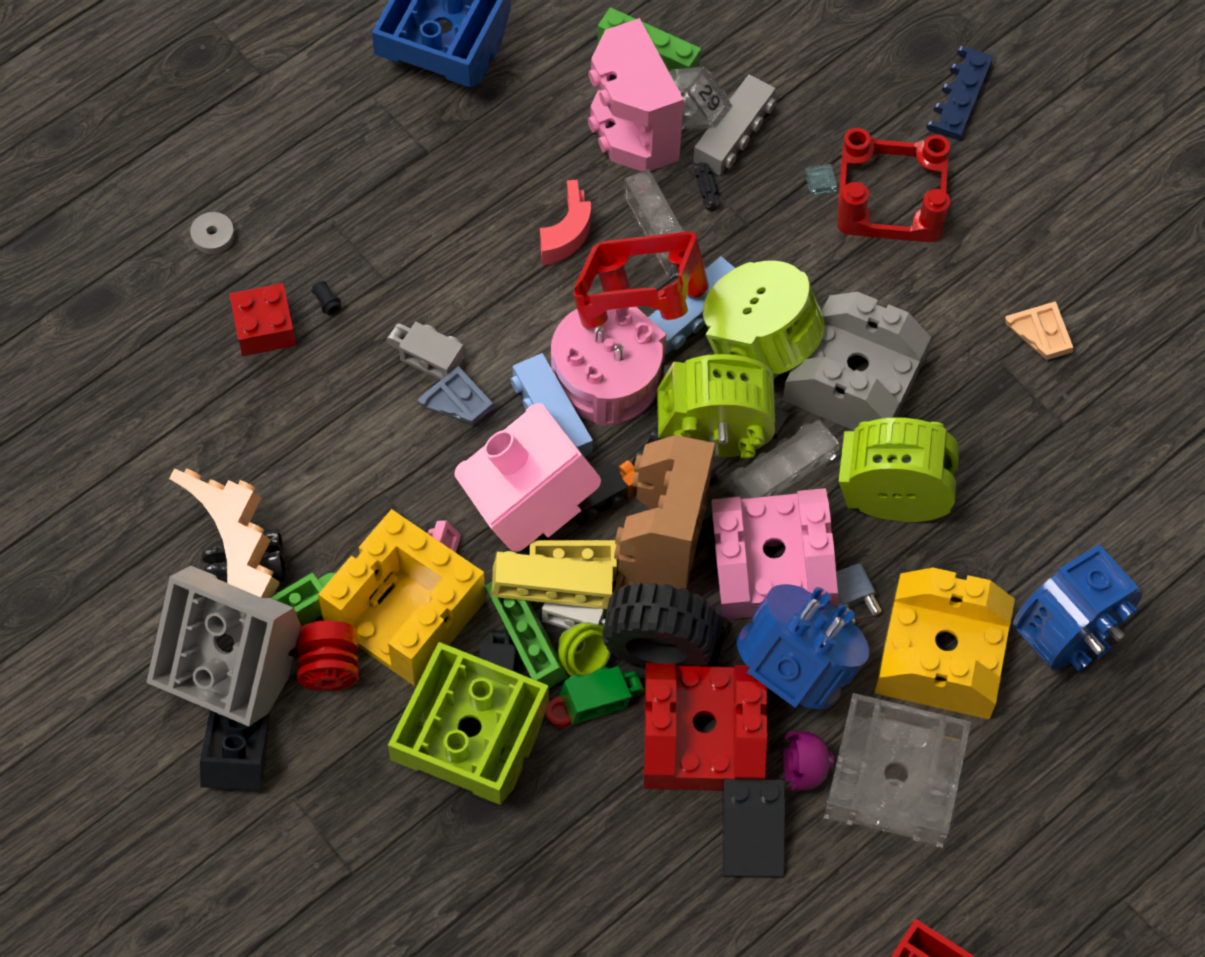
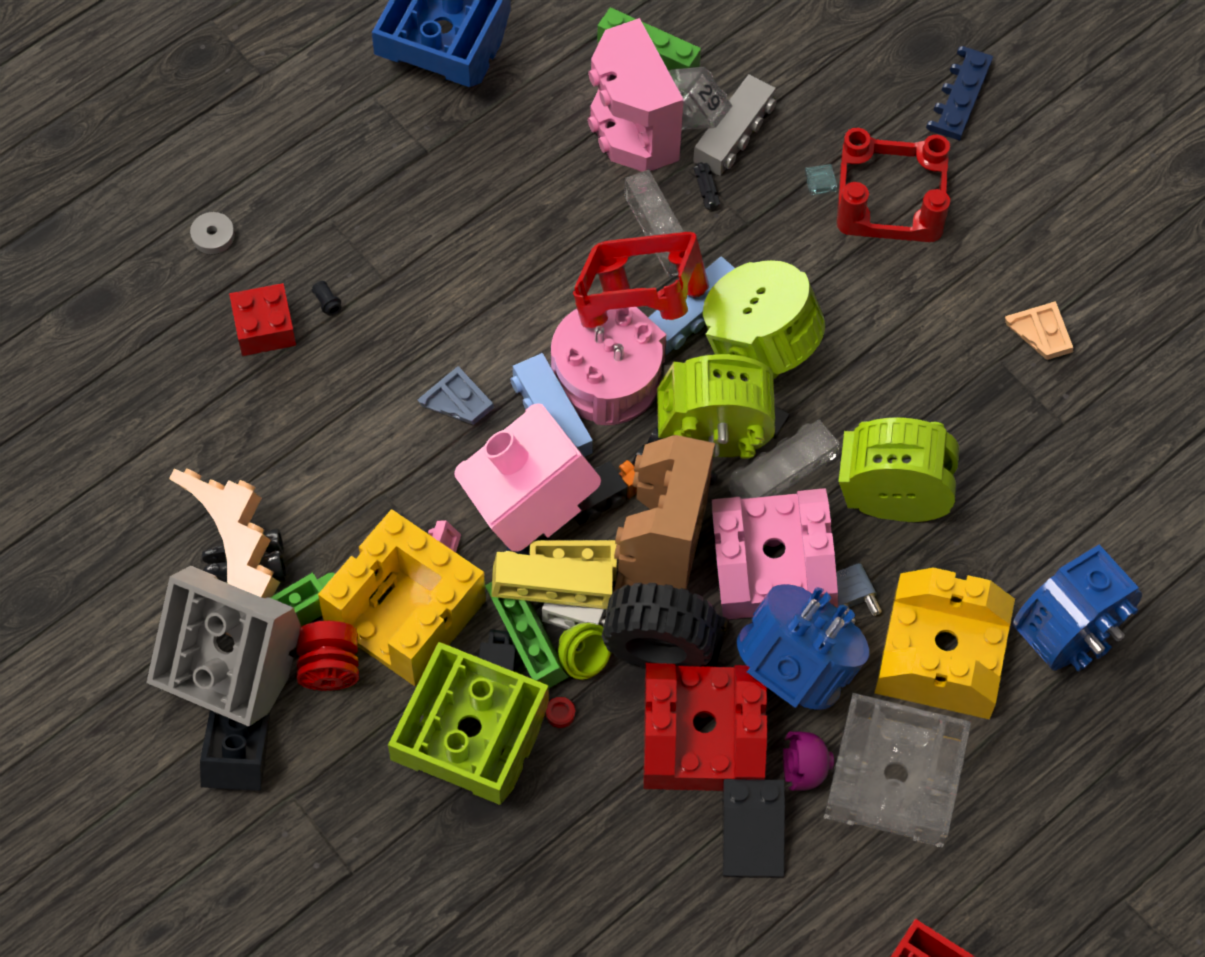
light grey brick [386,321,464,380] -> none
coral arch [540,180,591,265] -> none
green brick [560,666,645,725] -> none
light grey piece [783,292,931,431] -> none

